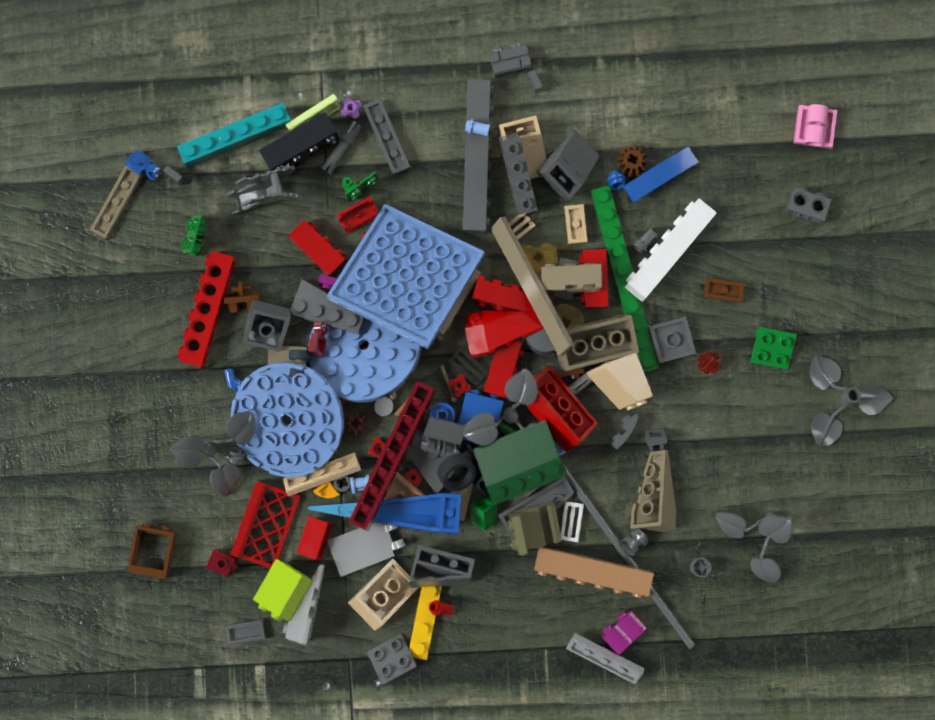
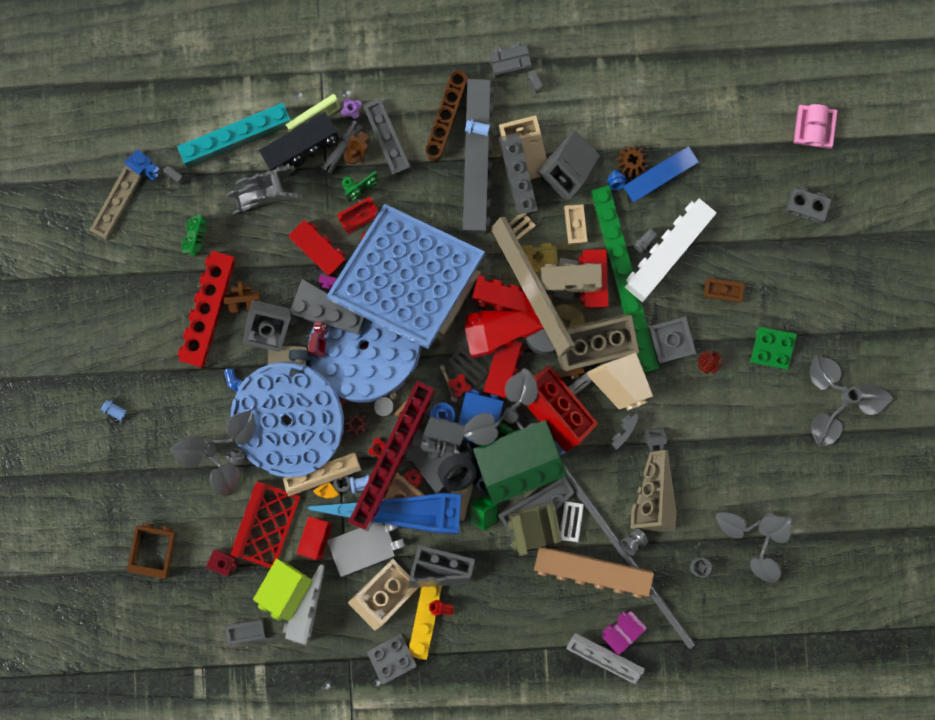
none -> medium blue pin [101,400,127,421]
none -> reddish brown hips [344,131,370,164]
none -> reddish brown beam [425,70,467,162]

